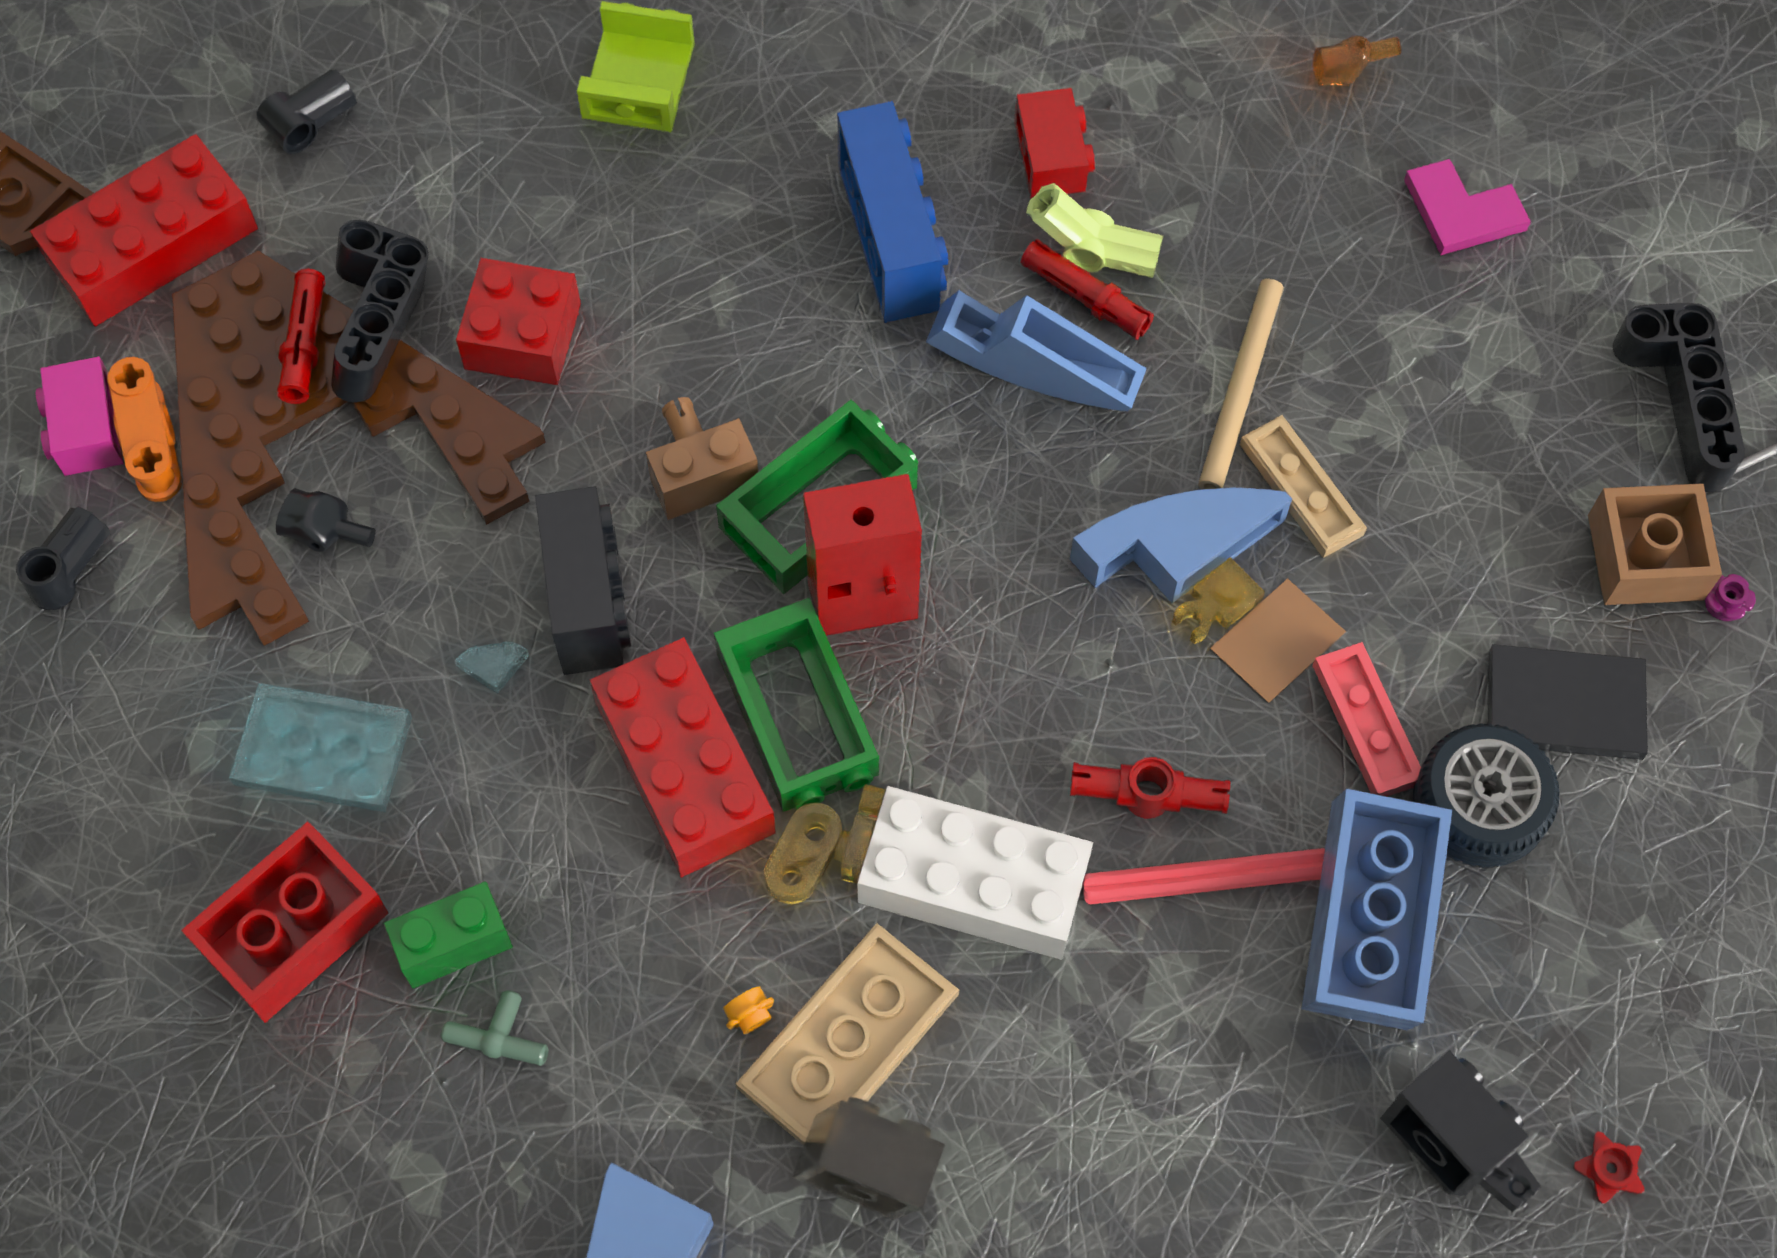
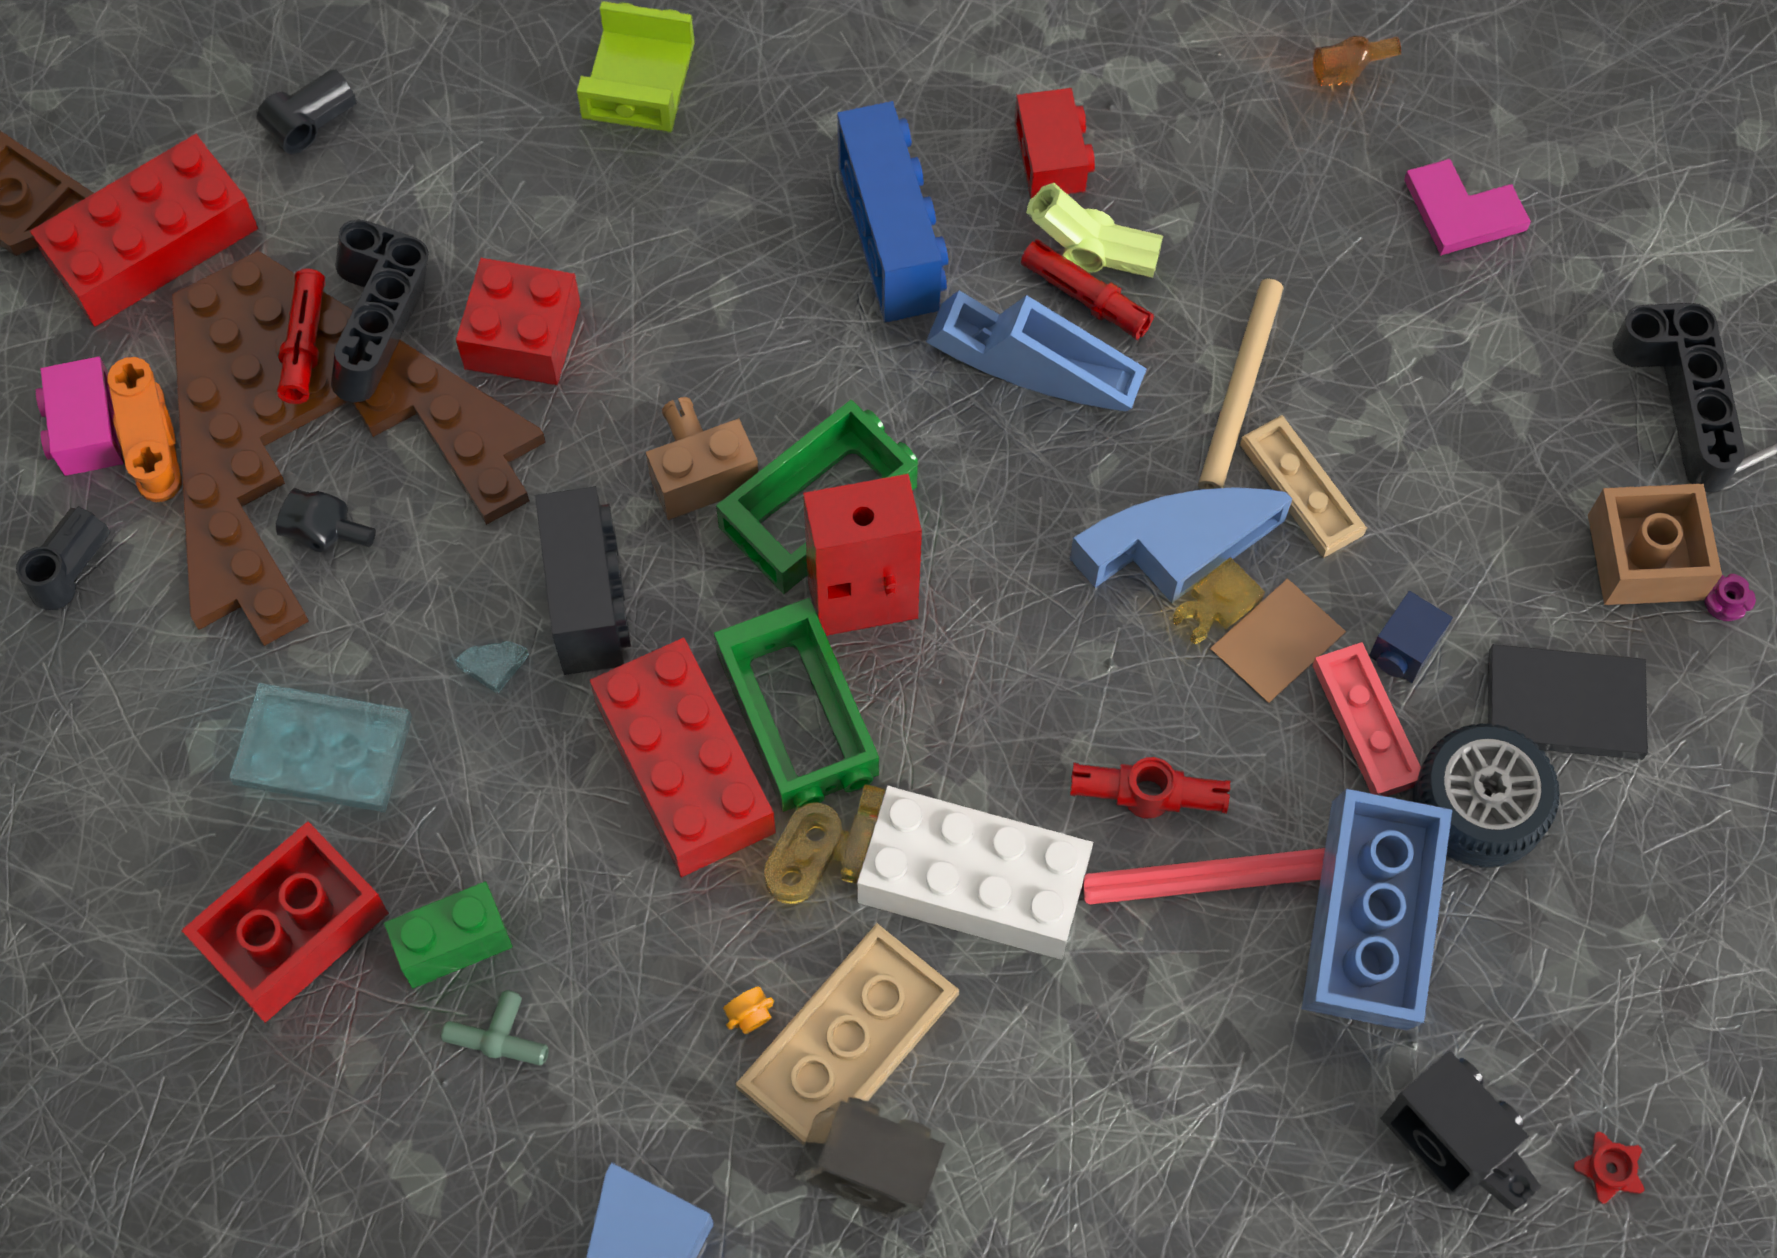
none -> dark blue brick [1369,591,1453,683]

